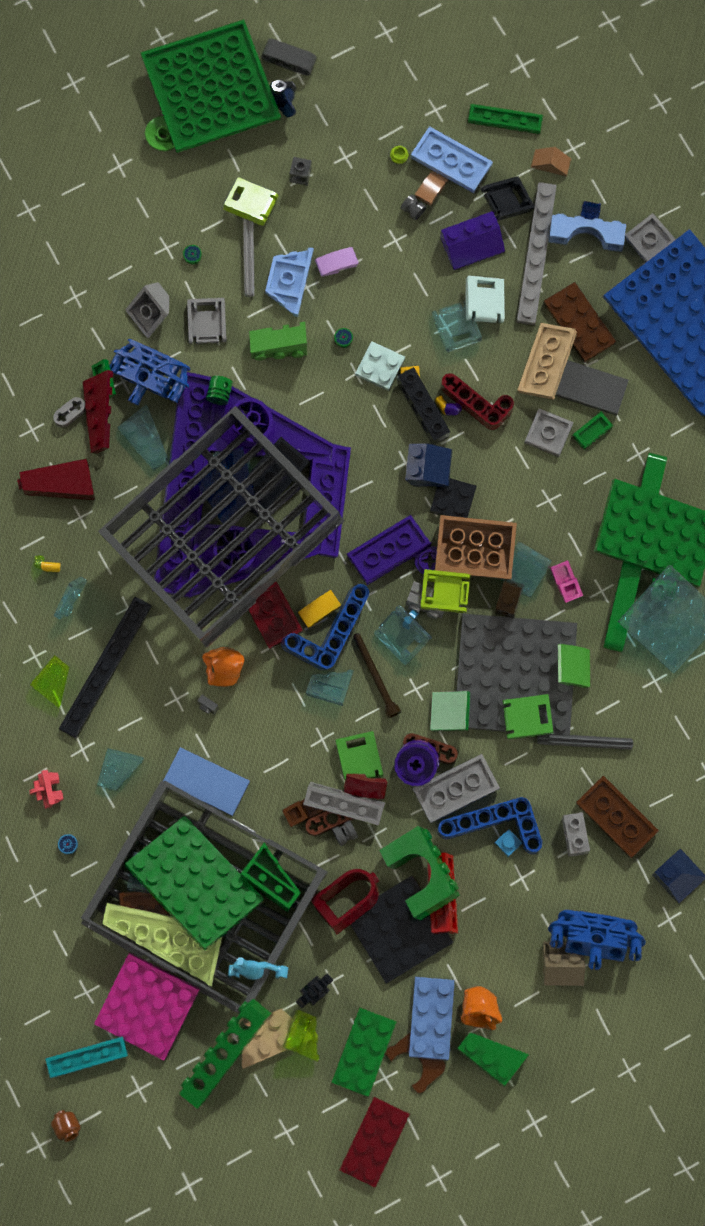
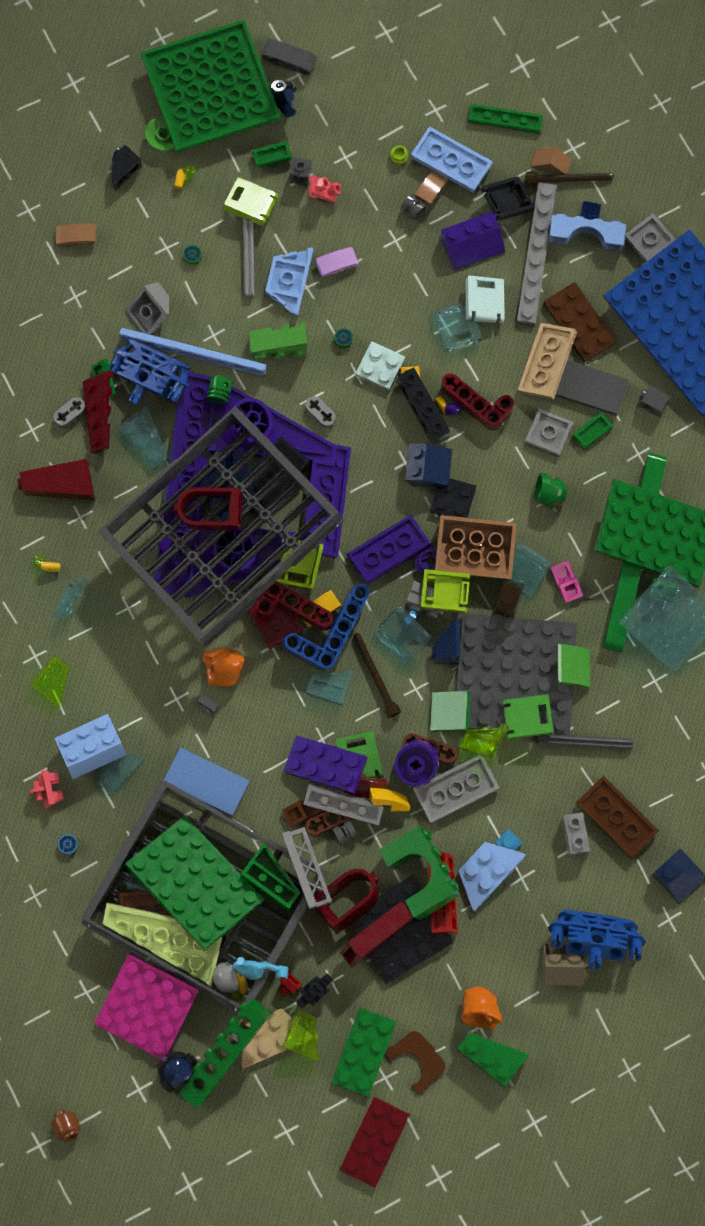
teal plate [46,1036,128,1078] -> none
black tile [59,597,152,739] -> none
light grey container [187,298,227,344] -> none
medium blue plate [409,977,455,1061] -> none
blue beam [437,797,542,855] -> none
none -> light blue brick [55,714,127,779]
none -> medium nougat slope [56,223,96,246]
none -> black slope [112,144,142,190]
none -> light blue tile [119,328,267,377]
none -> cap [156,1051,199,1093]
none -> arm [174,165,196,189]
none -> dark red window [174,487,243,531]
none -> light grey hair [213,962,238,993]
none -> yellow arm [230,973,248,999]
none -> green plate [252,141,292,169]
none -> dark red beam [256,581,333,631]
none -> lime container [276,540,323,589]
none -> red tile [278,972,303,997]
none -> light grey fence [282,827,332,910]
none -> dark purple plate [283,735,368,794]
none -> light grey beam [306,396,336,428]
none -> coral hips [308,175,341,203]
none -> dark red slope [340,901,413,968]
none -> yellow slope [369,788,410,811]
none -> dark blue slope [431,618,460,664]
none -> light blue wing [458,842,527,911]
none -> clear neon green wing [459,723,509,759]
none -> dark brown piece [525,171,614,186]
none -> green helmet [535,473,568,508]
none -> dark grey brick [639,385,670,417]

